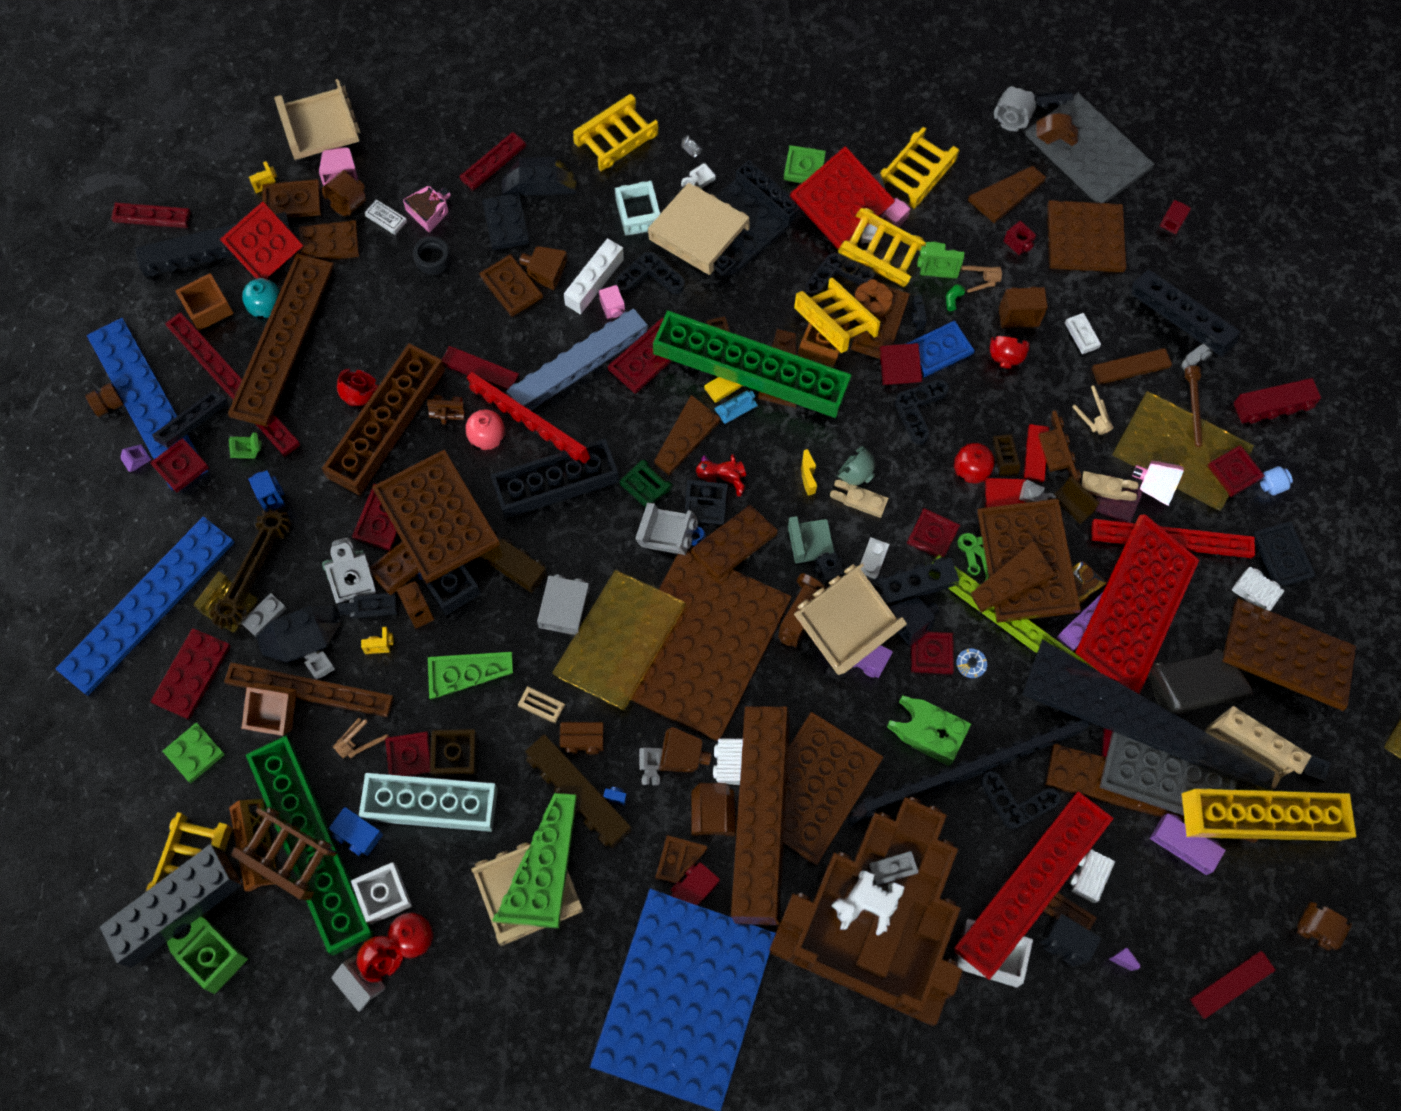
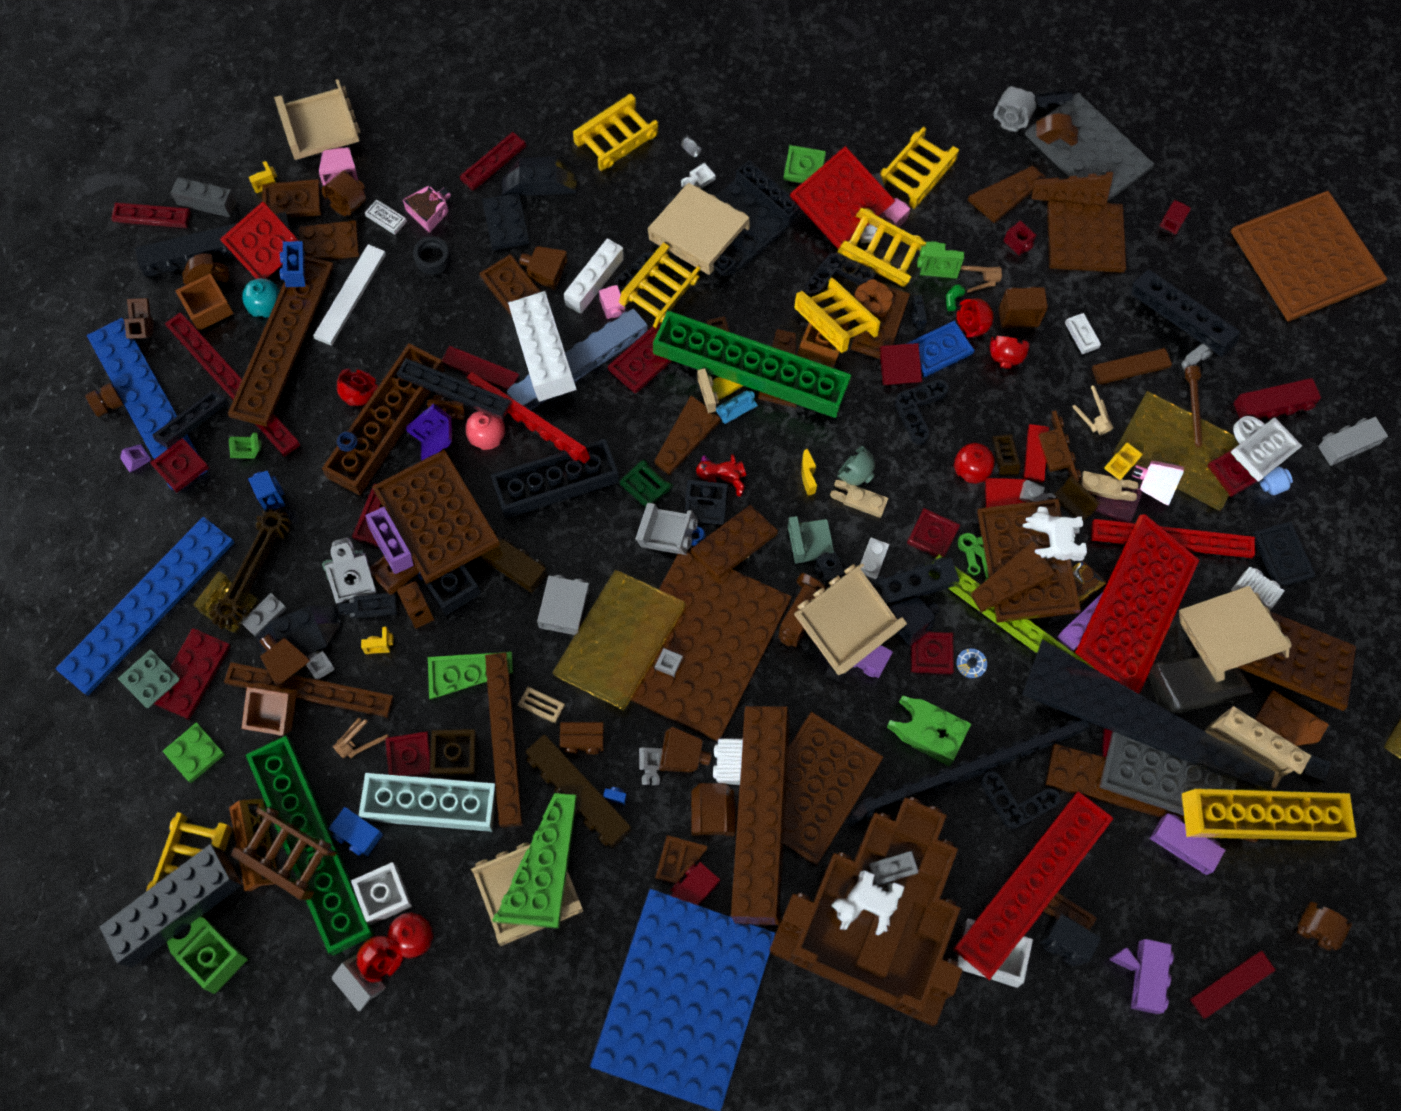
light aqua window [615,181,660,236] -> none
white brick [1069,850,1115,903] -> none
none -> sand green bracket [118,649,180,708]
none -> reddish brown brick [124,298,154,339]
none -> dark grey brick [171,177,237,217]
none -> reddish brown brick [183,254,229,285]
none -> reddish brown torso [259,633,310,686]
none -> blue brick [280,241,306,287]
none -> white tile [314,245,386,346]
none -> dark blue plate [337,432,358,452]
none -> medium lavender brick [365,507,413,574]
none -> black tile [397,358,512,420]
none -> dark purple bracket [406,404,452,461]
none -> reddish brown brick [485,653,523,828]
none -> white brick [508,291,577,401]
none -> yellow fence [618,242,701,328]
none -> light grey plate [655,648,683,677]
none -> tan plate [698,369,719,413]
none -> red cylinder [957,298,993,337]
none -> white animal [1023,507,1087,561]
none -> reddish brown wing [1031,172,1113,205]
none -> yellow slope [1104,443,1143,480]
none -> medium lavender brick [1131,939,1173,1014]
none -> tan panel [1179,586,1291,682]
none -> dark orange plate [1231,191,1387,322]
none -> white plate [1231,416,1302,482]
none -> dark orange plate [1254,690,1329,746]
none -> light grey brick [1318,417,1388,466]

